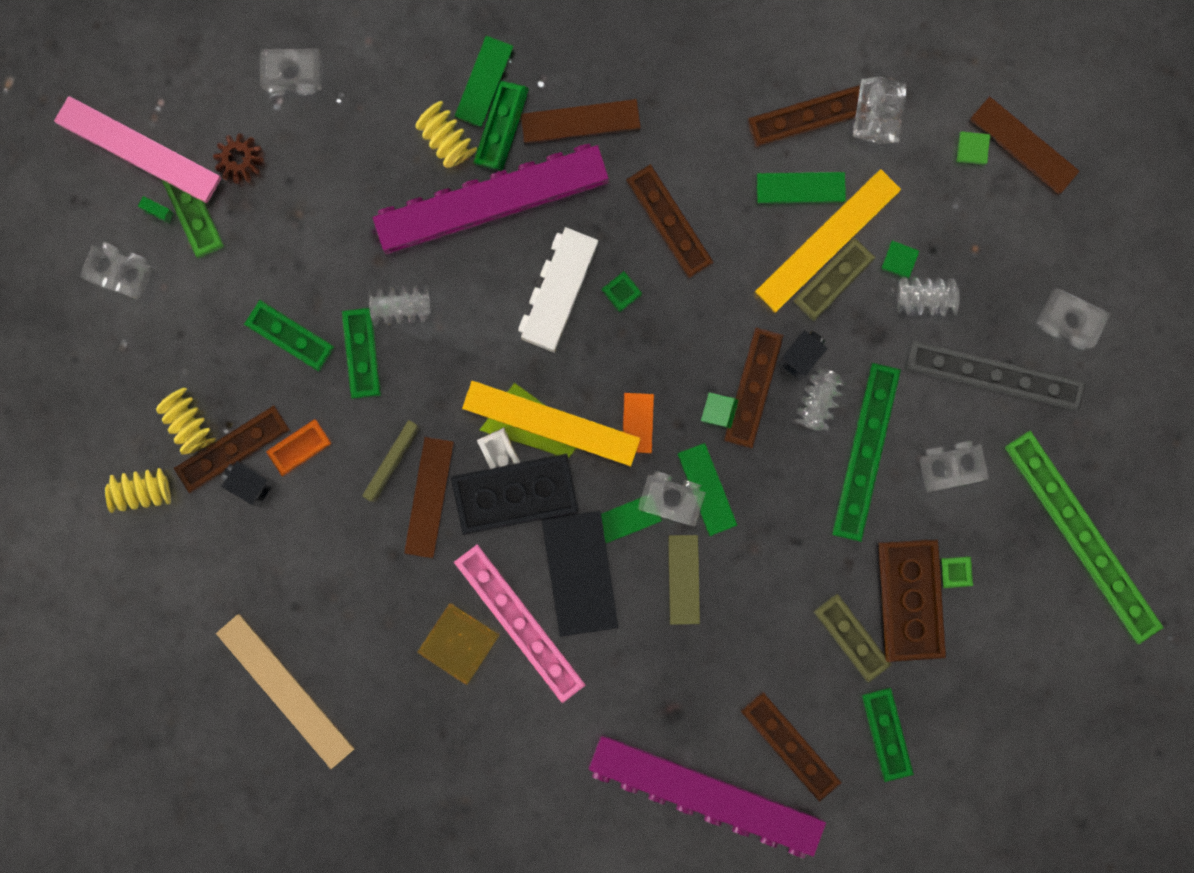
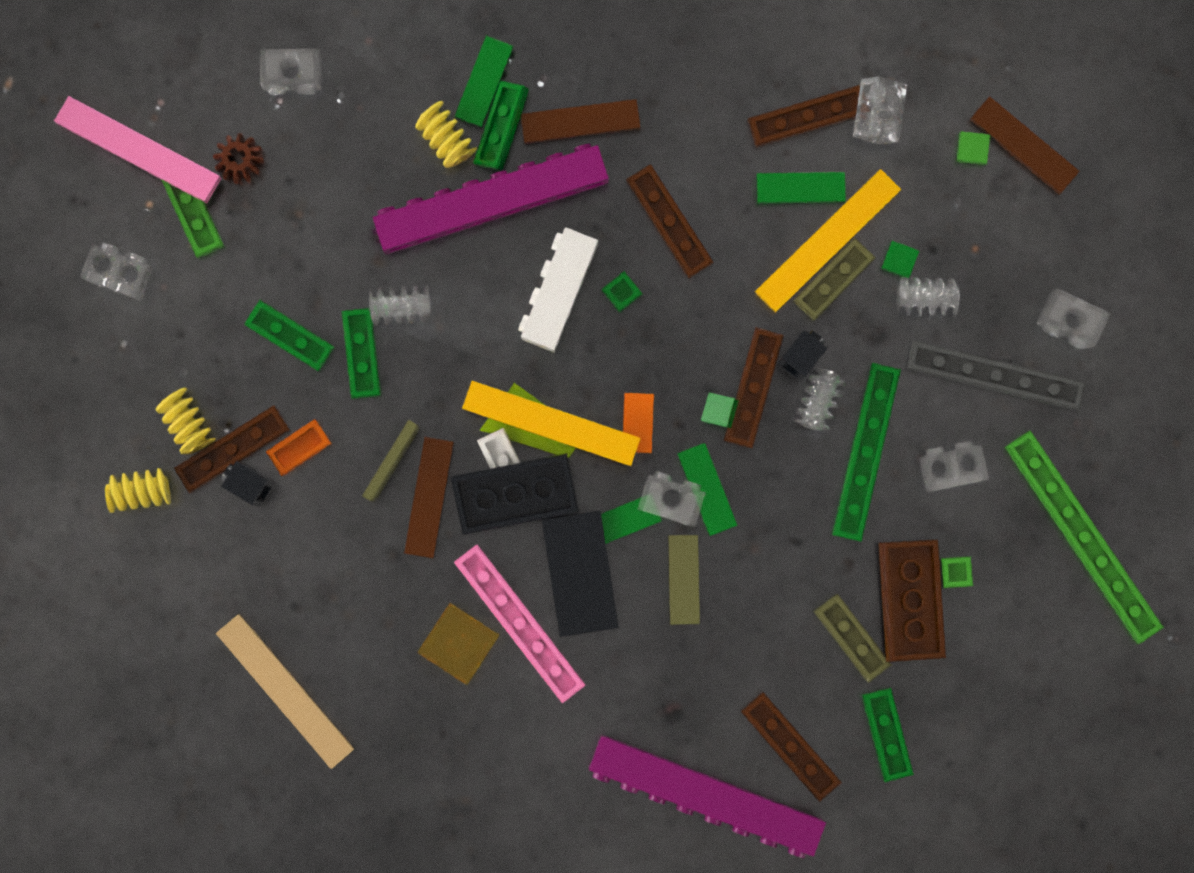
green tile [138,196,175,224] -> none

